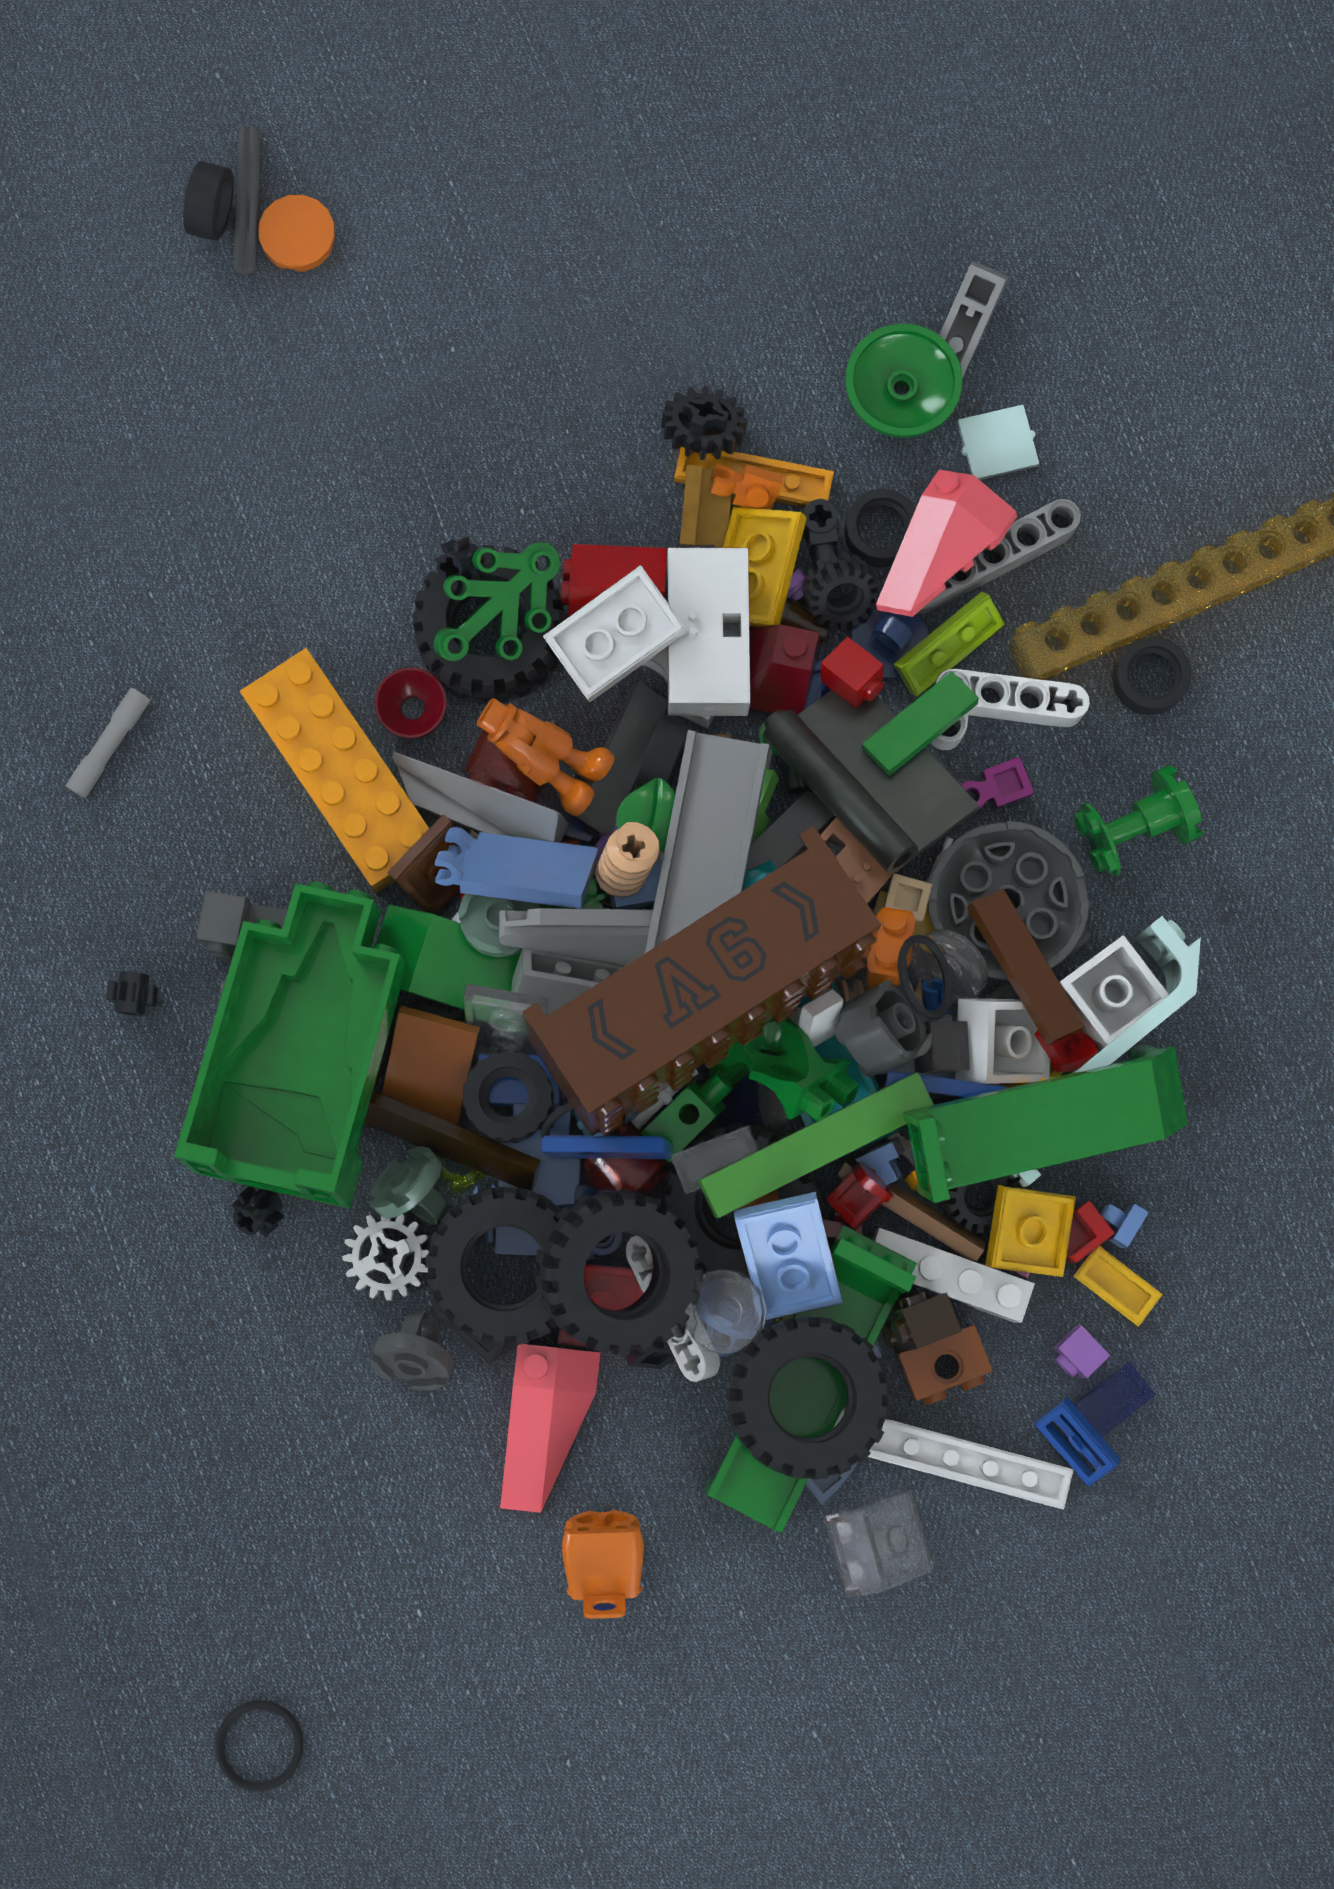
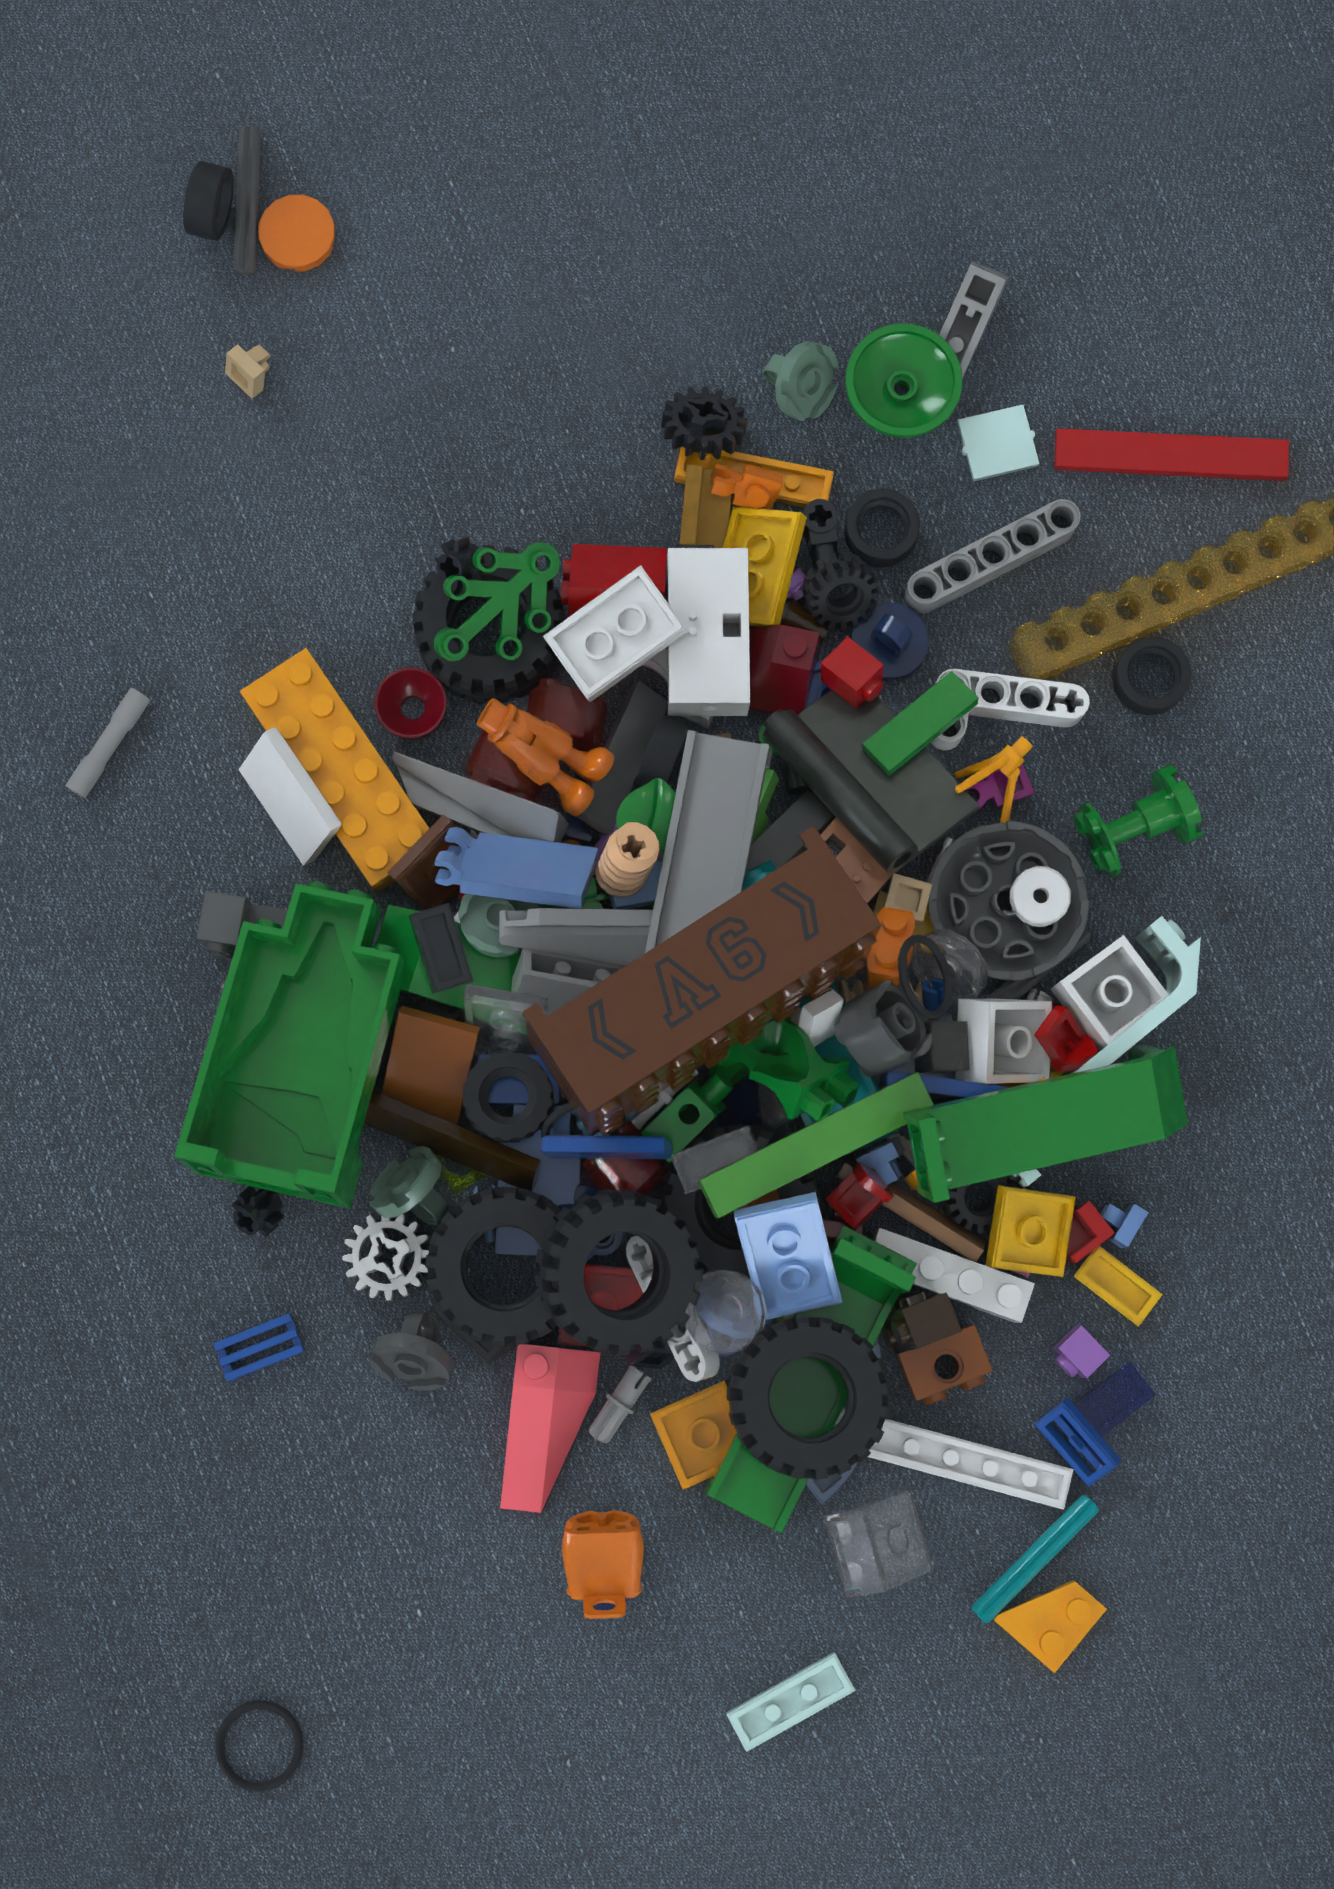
black gear [106,971,158,1016] -> none
coral wedge [876,470,1017,617] -> none
lime tile [894,591,1005,697] -> none
reddish brown tile [967,889,1085,1046] -> none
none -> blue tile [213,1313,305,1382]
none -> tan tile [225,344,271,399]
none -> white tile [239,727,342,866]
none -> black tile [409,903,473,994]
none -> clear red brick [526,678,608,752]
none -> light grey axle [589,1366,653,1444]
none -> light orange tile [650,1380,736,1490]
none -> light aqua tile [726,1652,855,1752]
none -> sand green tile [762,341,839,421]
none -> light orange plant [954,736,1033,823]
none -> teal axle [972,1495,1099,1623]
none -> light orange wing [993,1580,1107,1673]
none -> white piece [1010,866,1071,927]
none -> red tile [1054,428,1289,481]

